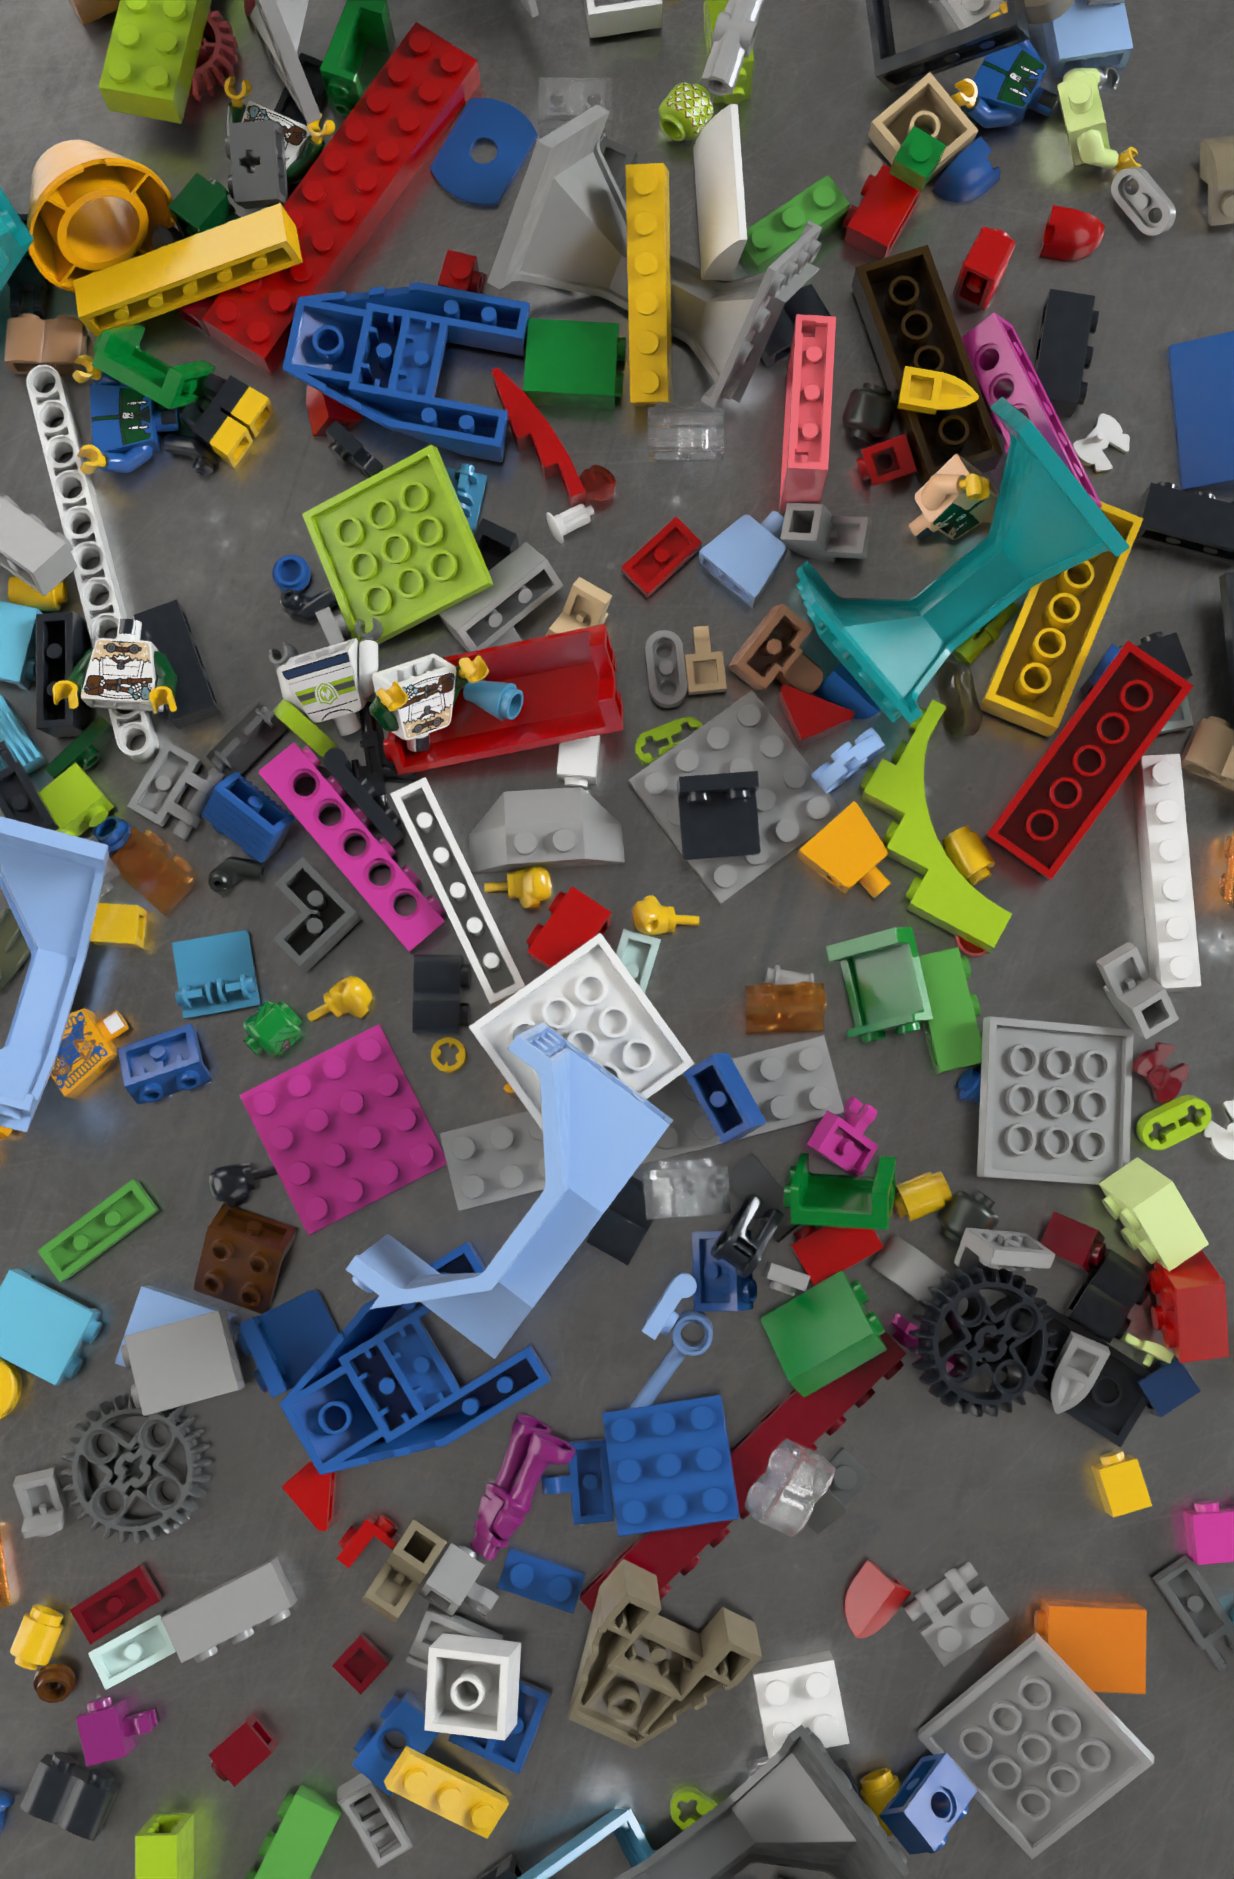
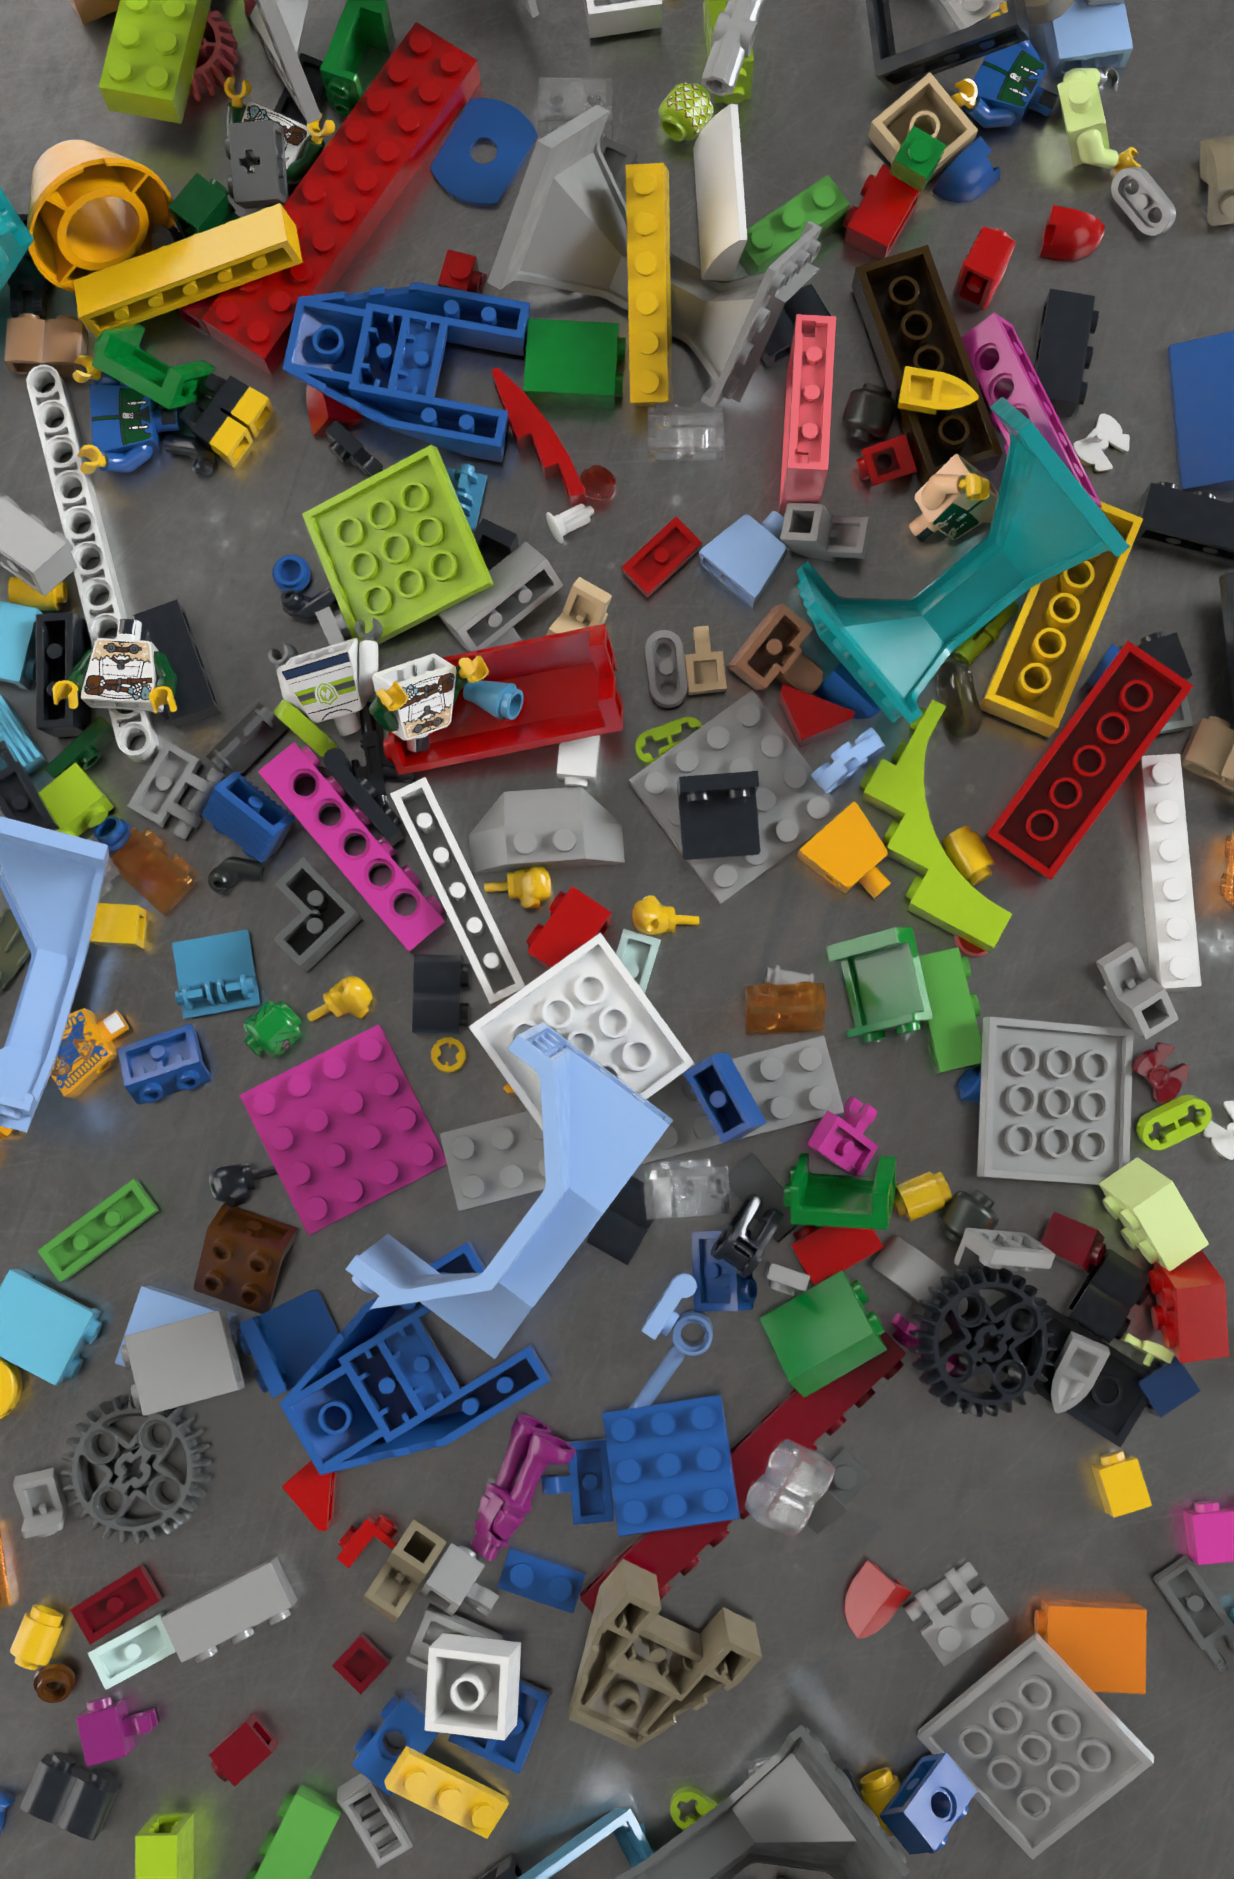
white brick [752,1650,850,1759] -> none

